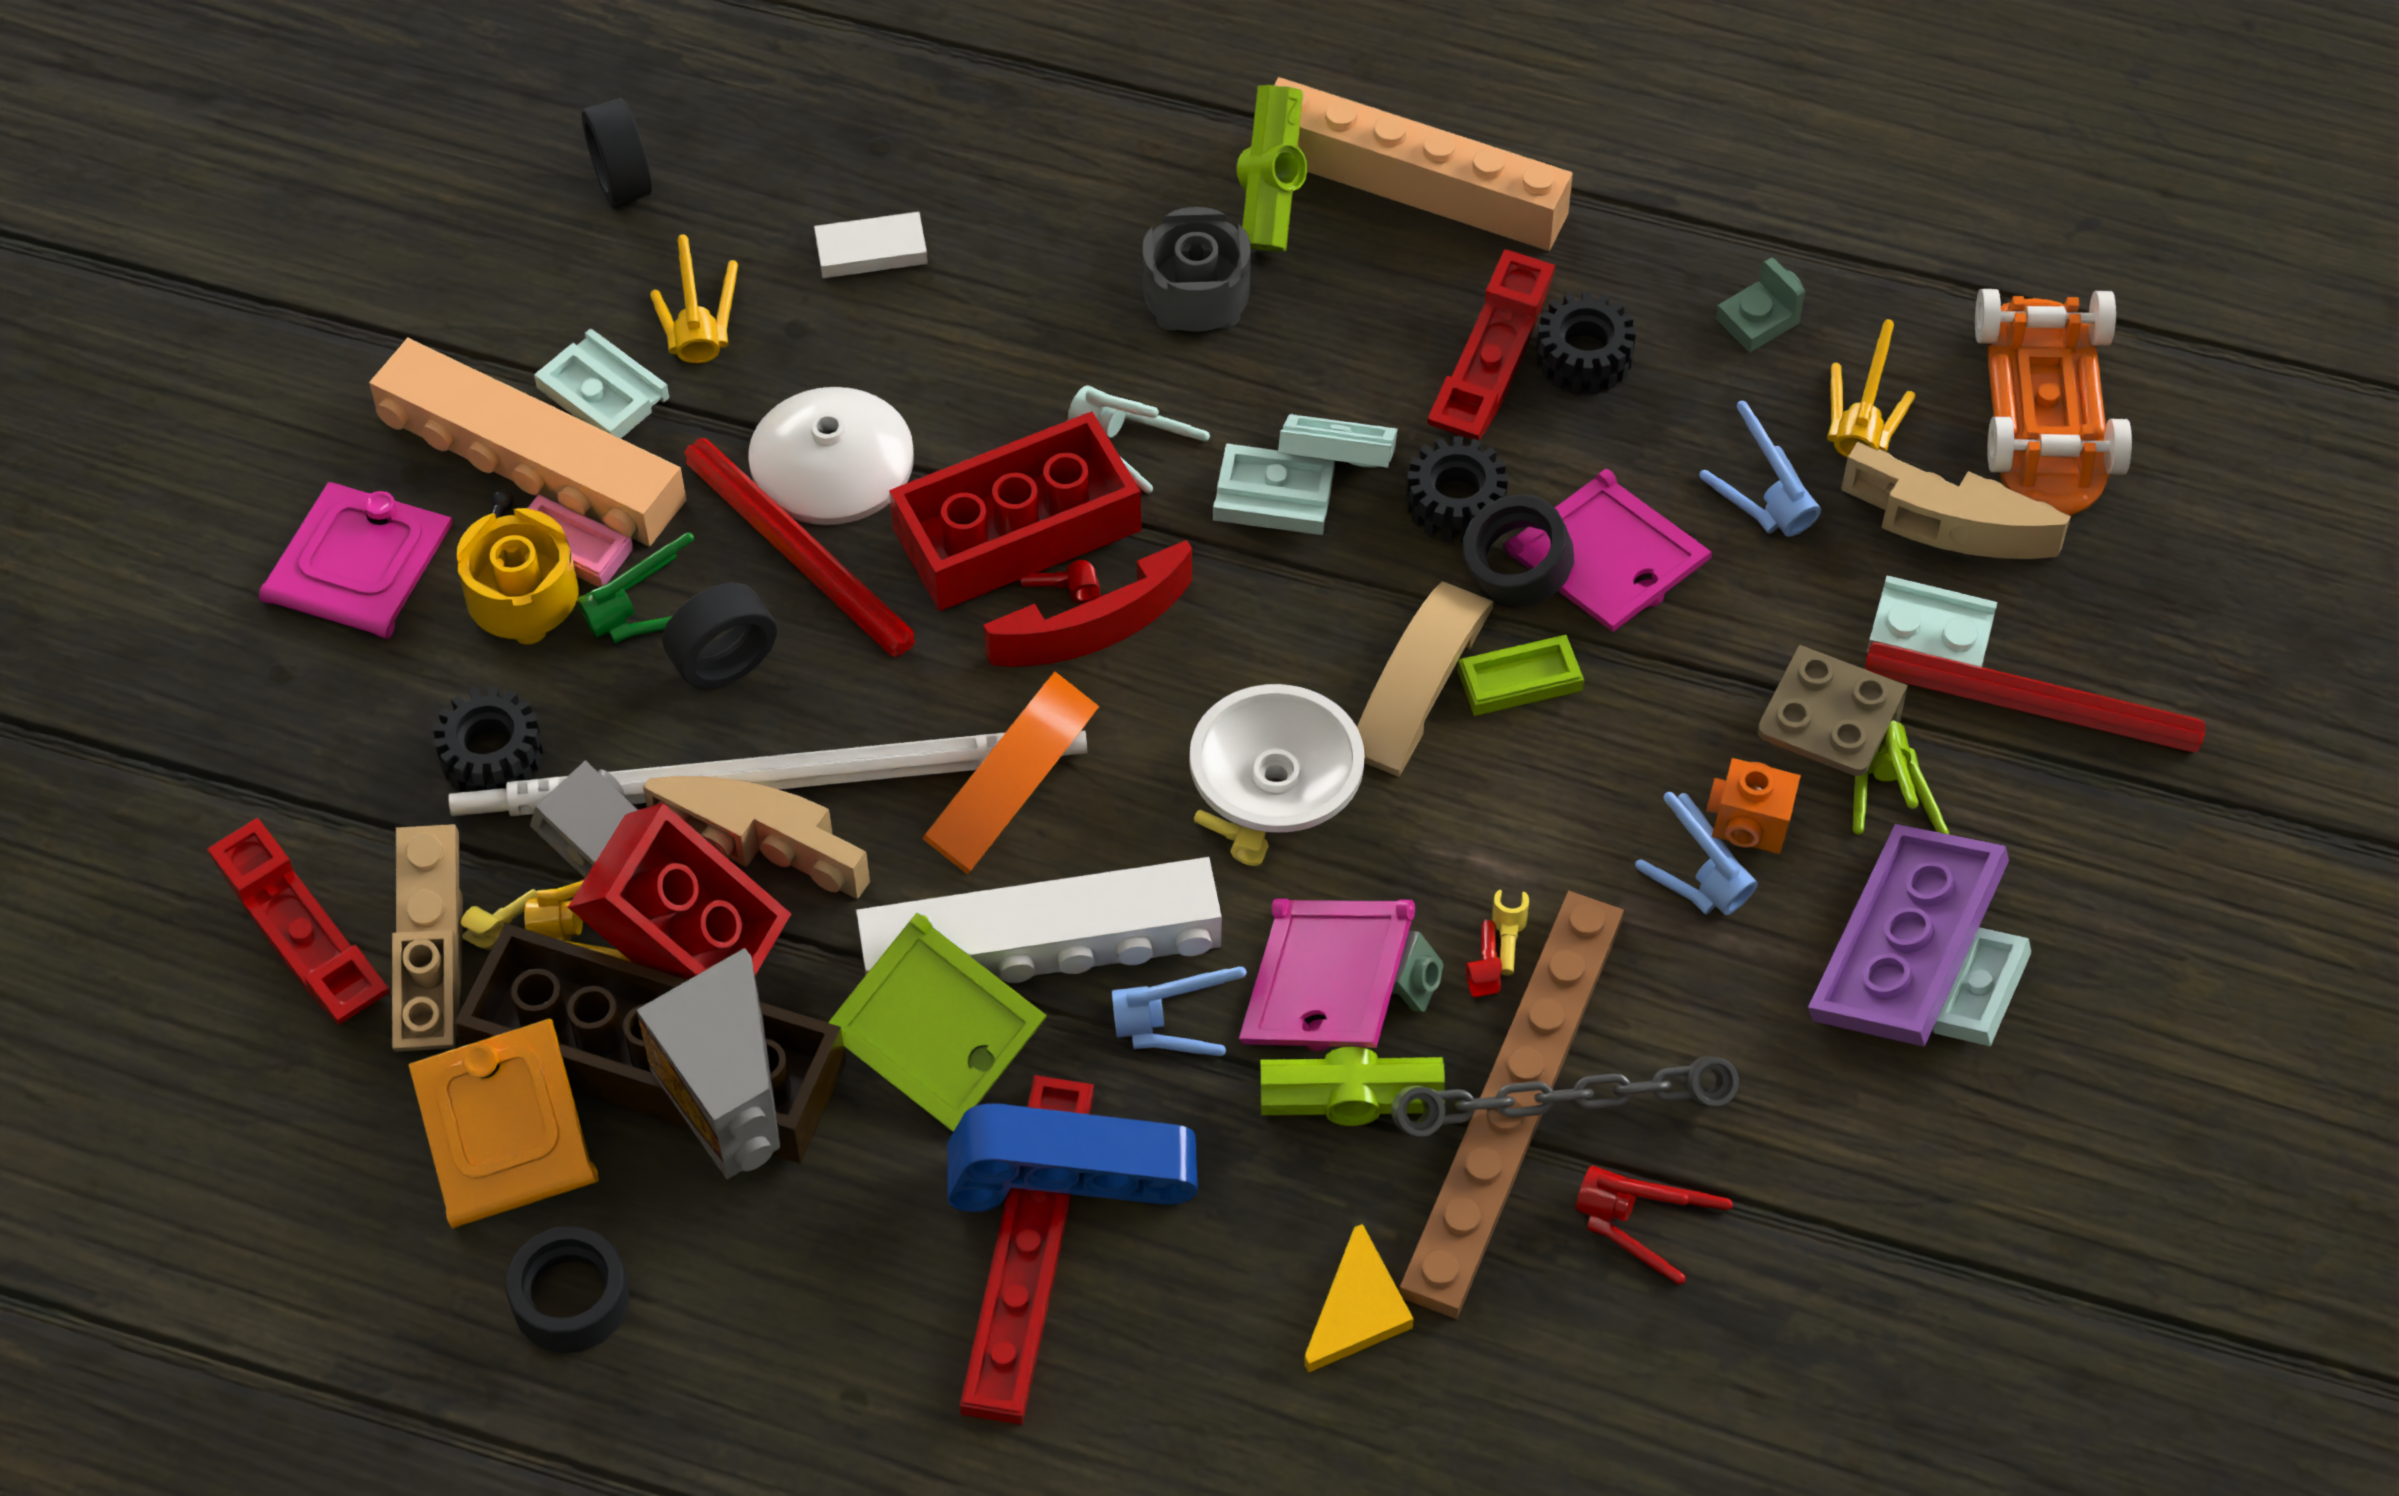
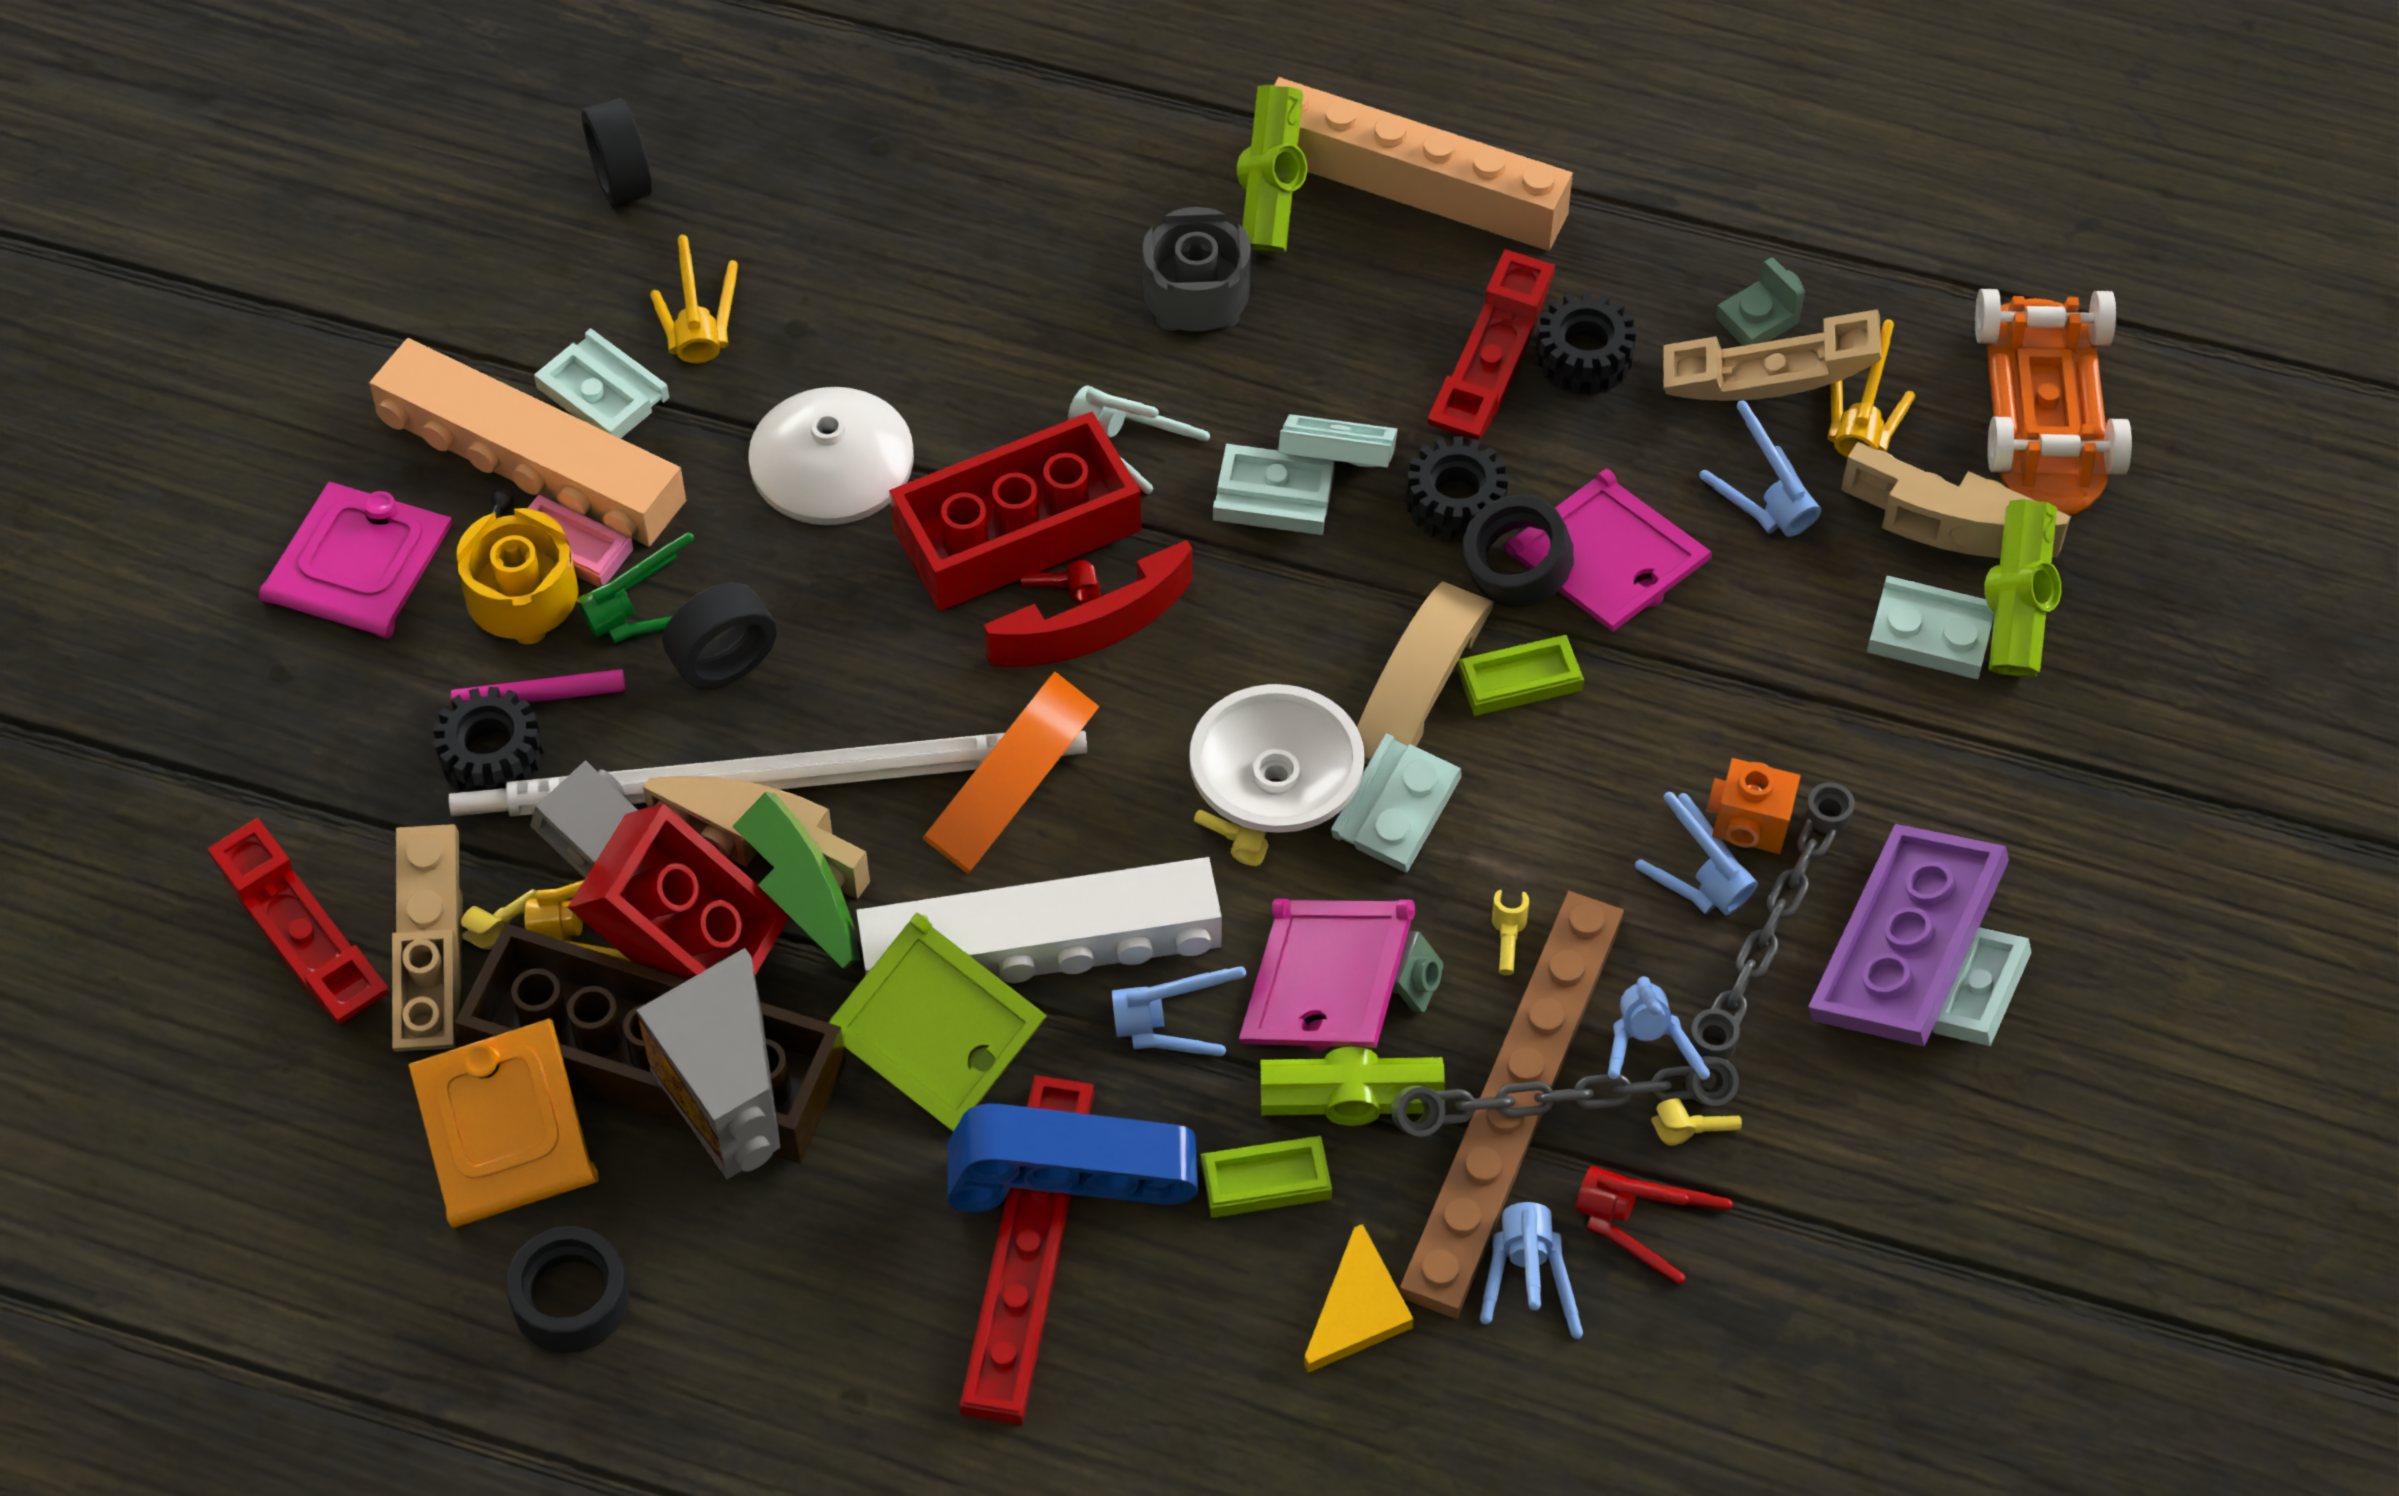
red axle [684,438,915,657] -> none
white tile [814,212,928,278] -> none
red hand [1465,920,1502,998] -> none
dark tan bracket [1758,645,1907,776] -> none
lime plant [1852,721,1949,835] -> none
red axle [1865,642,2206,753] -> none
none -> dark pink bar [451,669,626,711]
none -> bright green slope [732,792,861,969]
none -> lime tile [1200,1136,1332,1218]
none -> light aqua plate [1331,733,1462,873]
none -> light blue plant [1480,1202,1583,1339]
none -> light blue plant [1608,976,1710,1080]
none -> light yellow hand [1651,1098,1742,1146]
none -> tan slope [1664,309,1881,401]
none -> dark grey piece [1689,782,1855,1060]
none -> lime piece [1984,499,2061,677]

